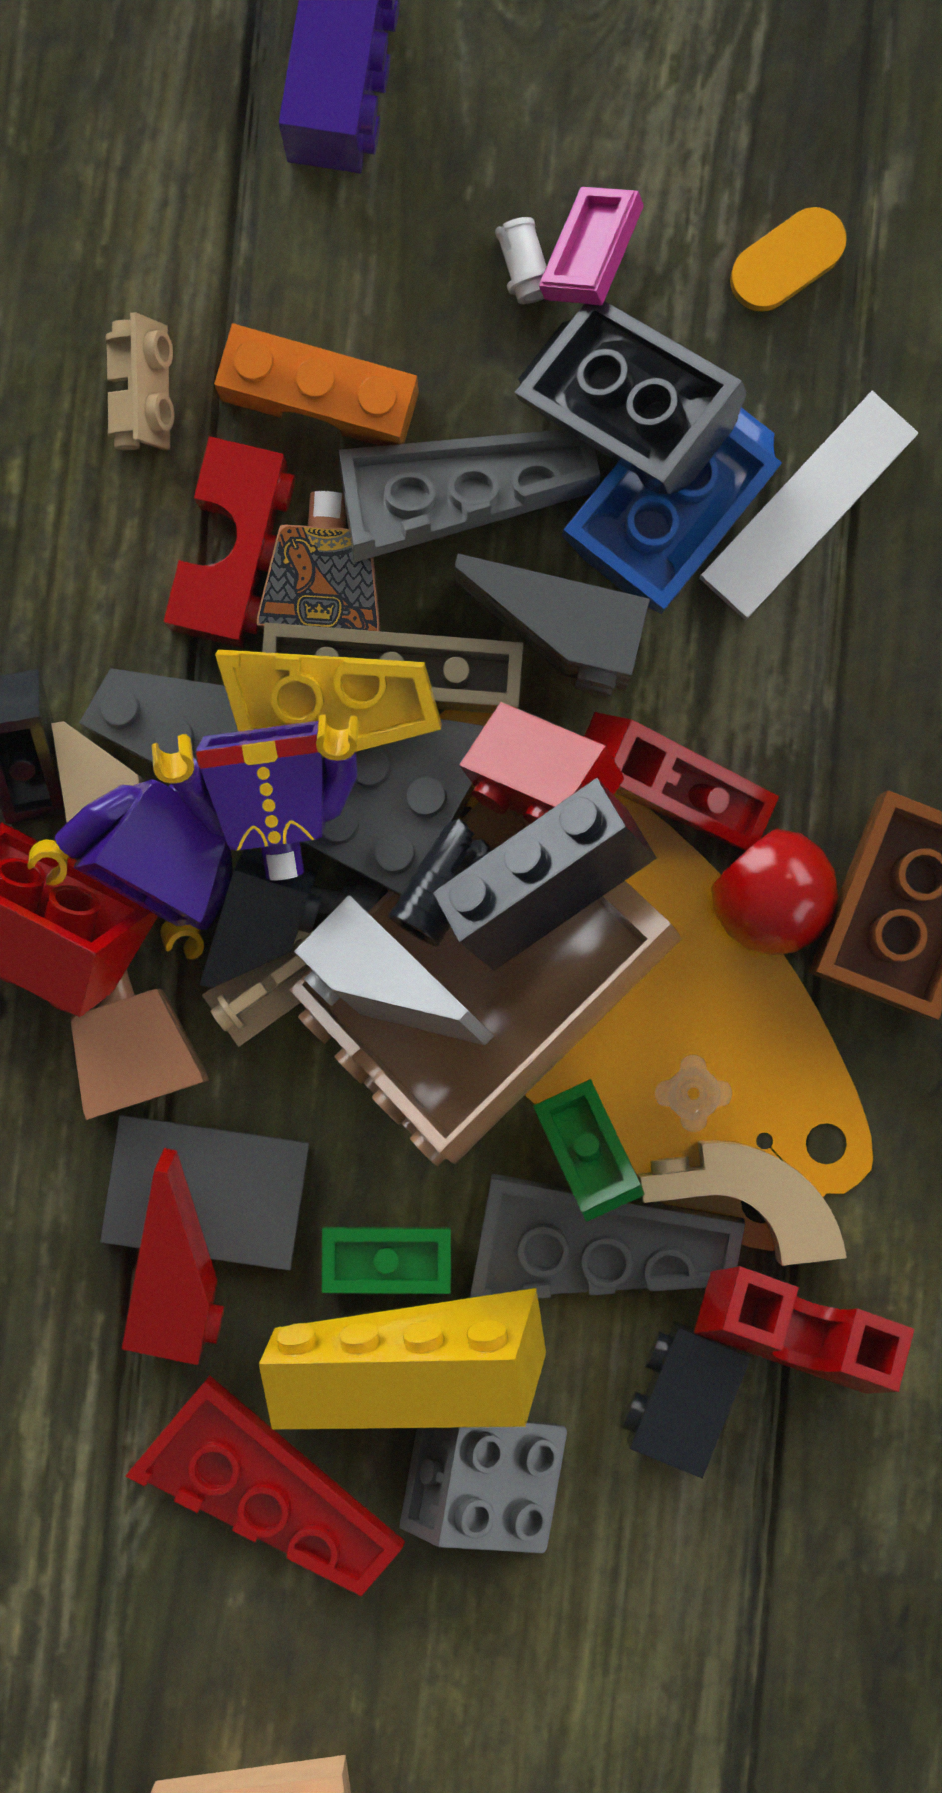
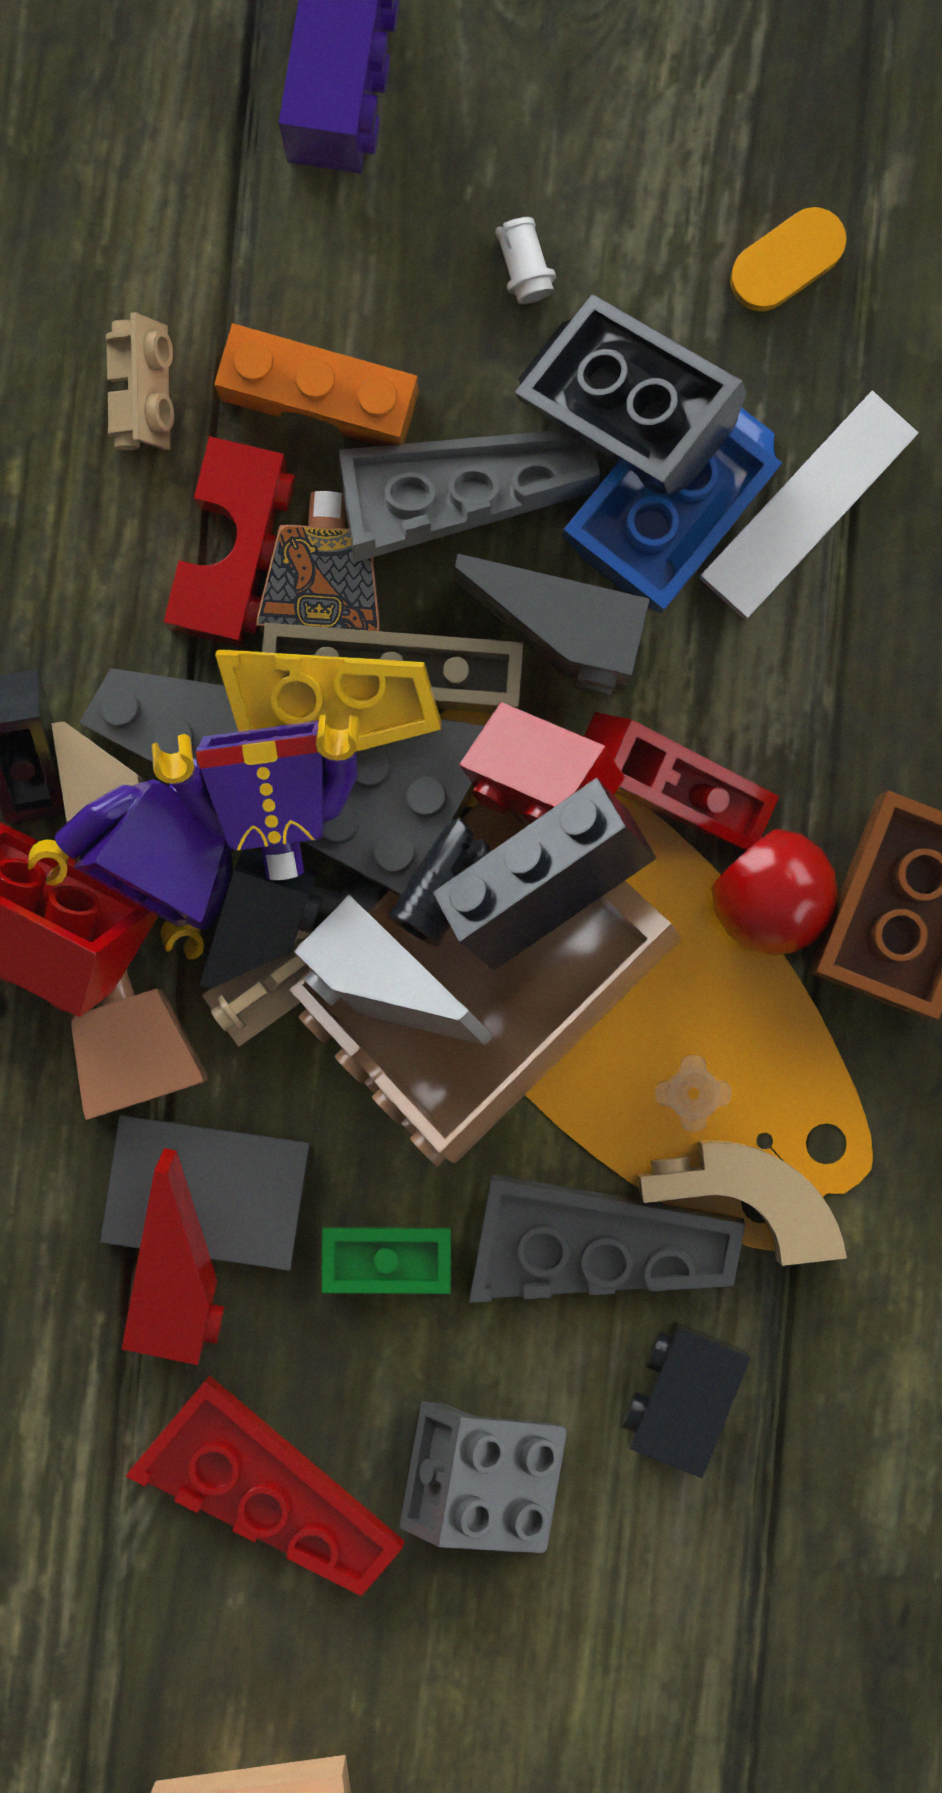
yellow wedge [259,1288,546,1430] -> none
green plate [533,1079,645,1222] -> none
dark pink tile [539,187,644,305] -> none
red arch [694,1266,915,1394] -> none

